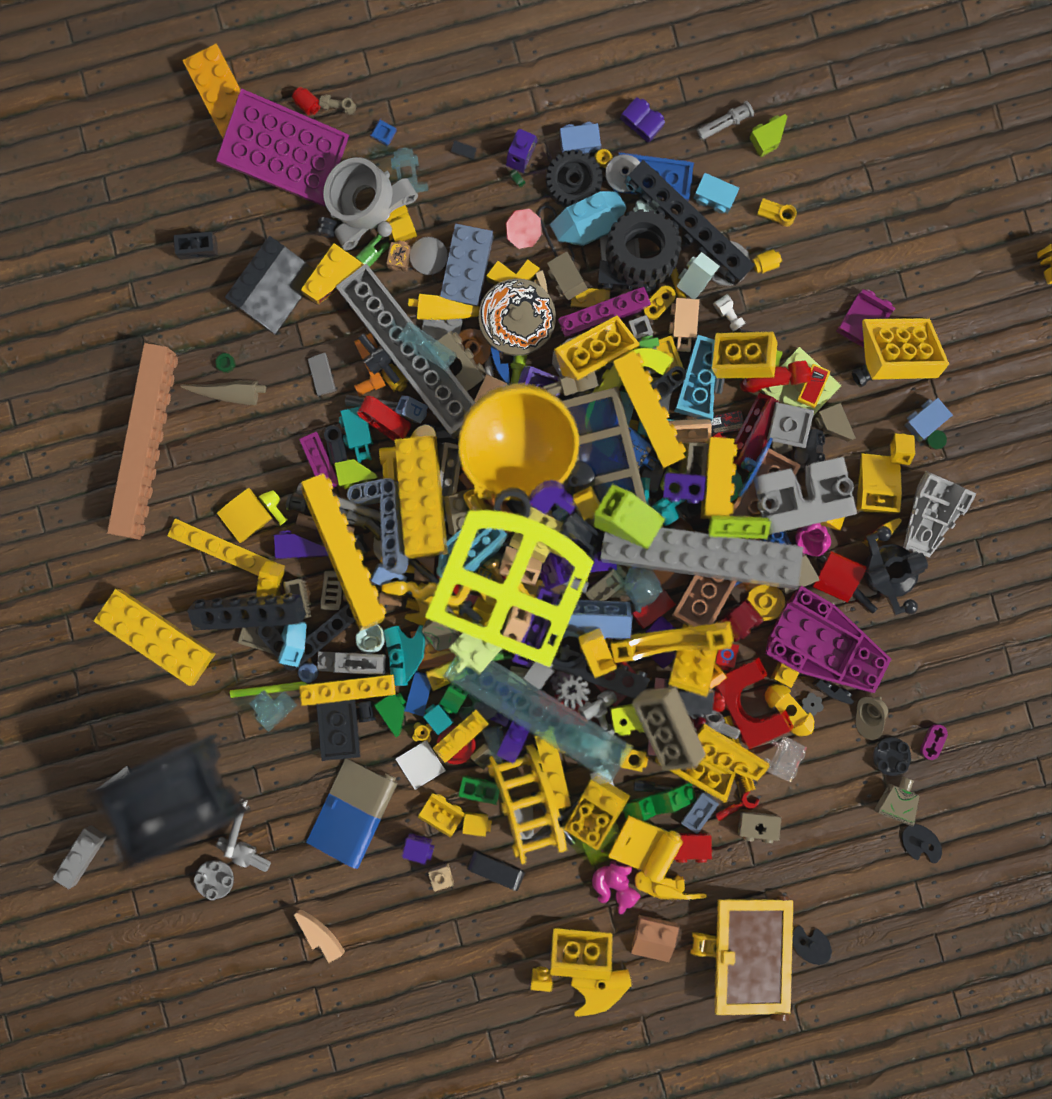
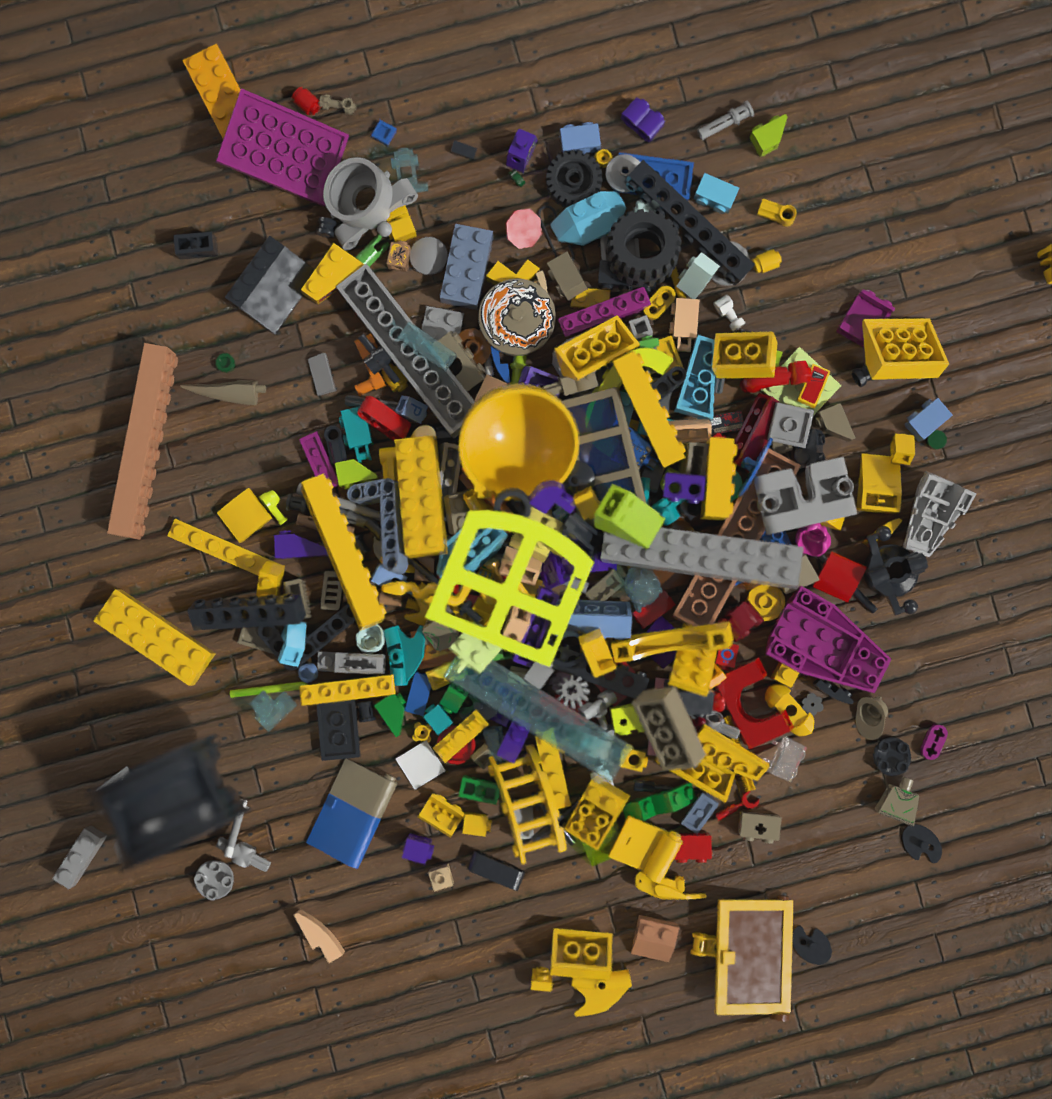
yellow piece [408,294,480,320] -> none
dark pink animal [592,860,640,914] -> none
lime plate [708,515,771,539] -> none

